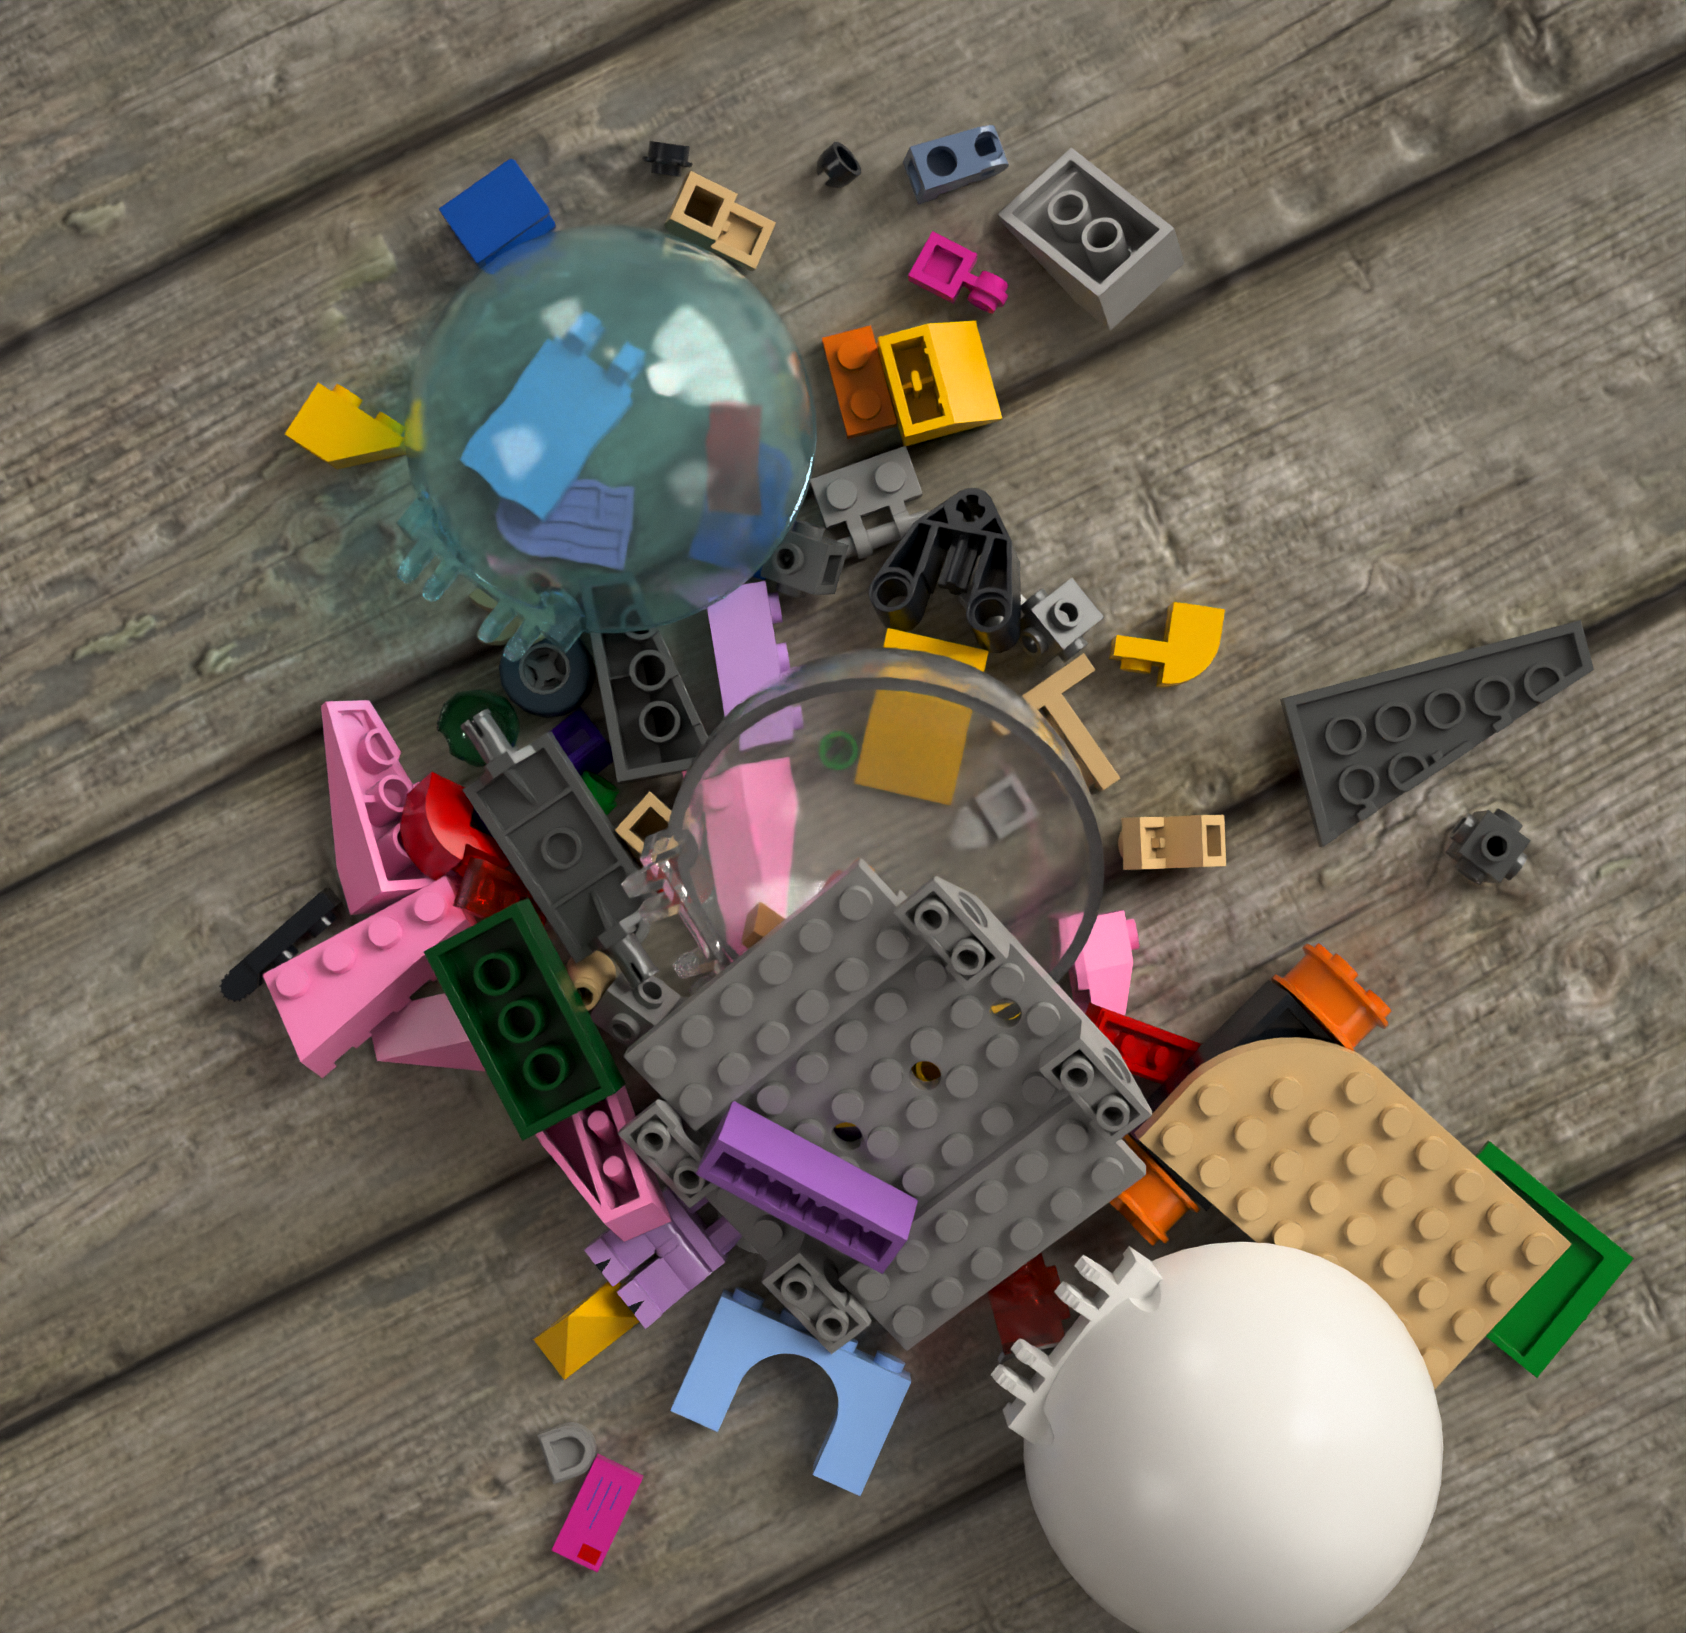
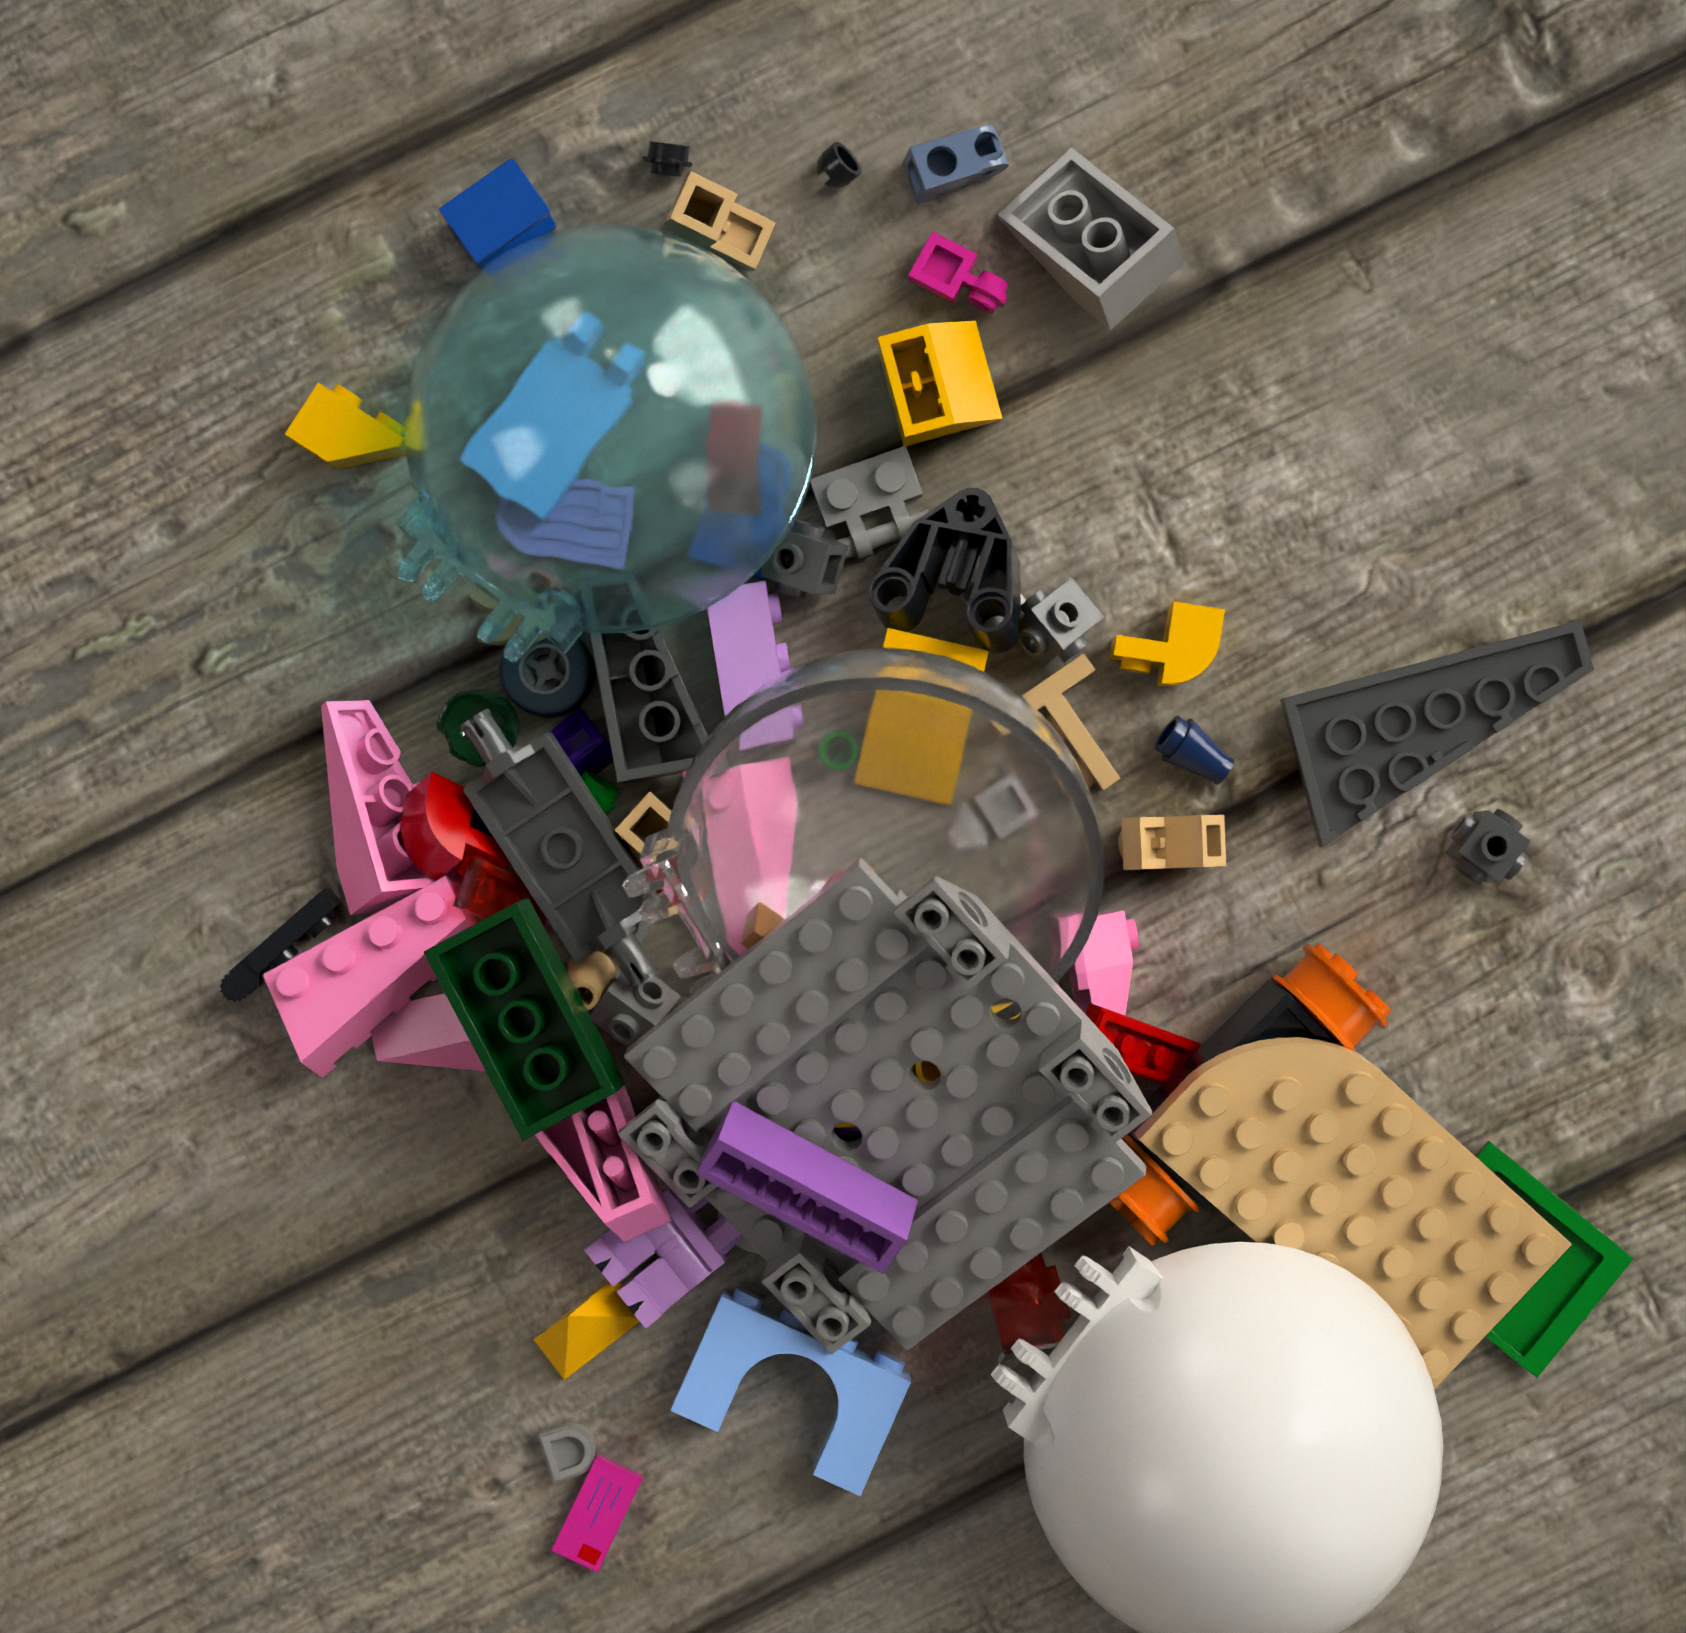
orange plate [822,325,897,439] -> none
none -> dark blue cone [1155,716,1234,785]

